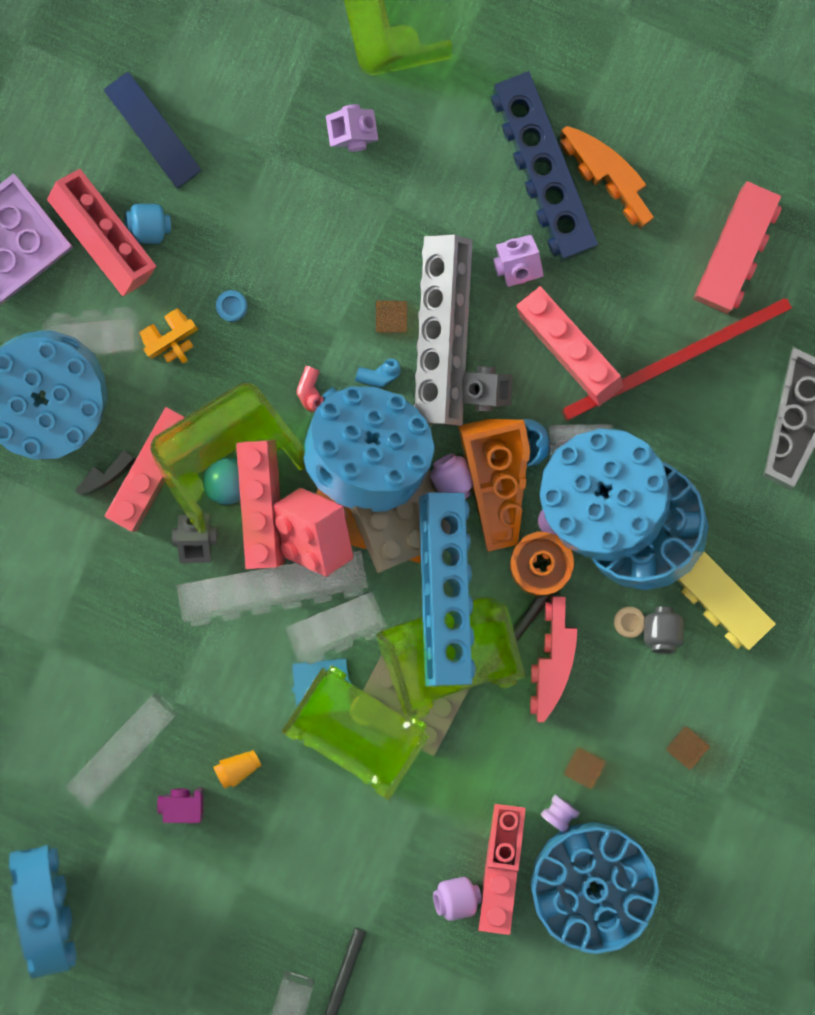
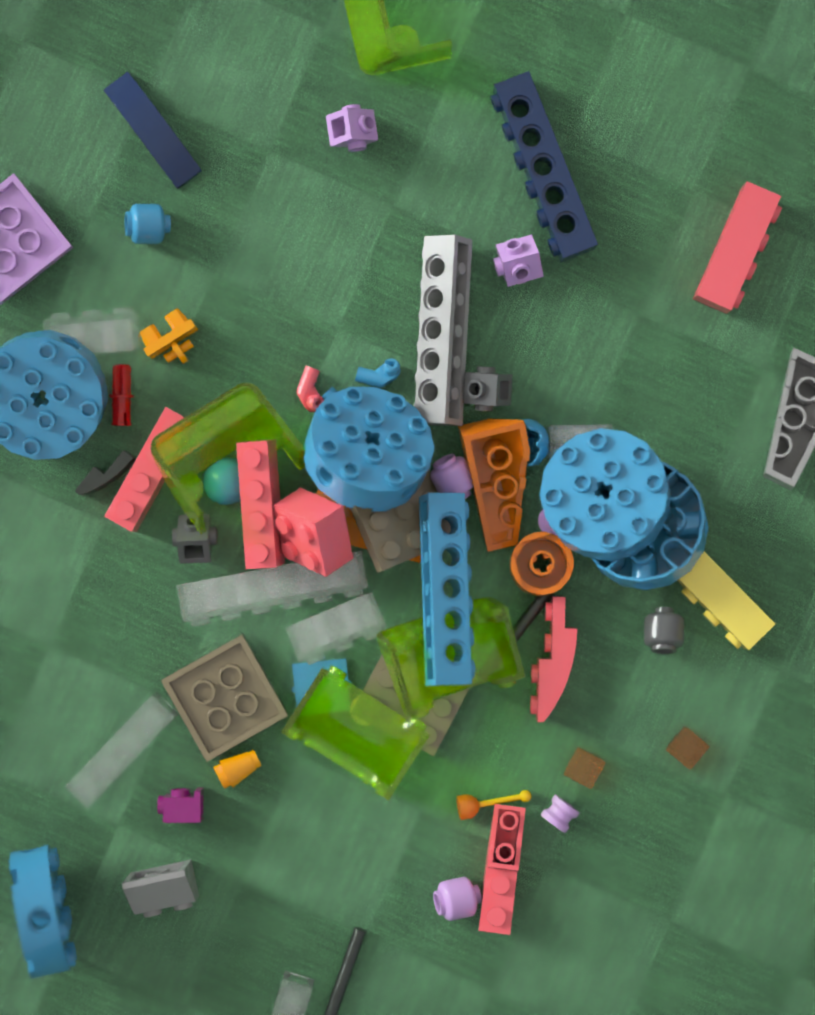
coral brick [47,169,156,297] -> none
dark azure tile [216,290,248,322] -> none
clear orange tile [376,301,407,333] -> none
coral brick [516,286,623,407] -> none
dark azure brick [530,822,659,954] -> none
orange slope [559,126,654,229] -> none
red tile [561,298,792,421] -> none
tan tile [614,607,645,638] -> none
none -> red axle [109,364,134,426]
none -> light grey slope [122,859,199,917]
none -> dark tan plate [161,634,289,762]
none -> hinge [456,790,532,821]

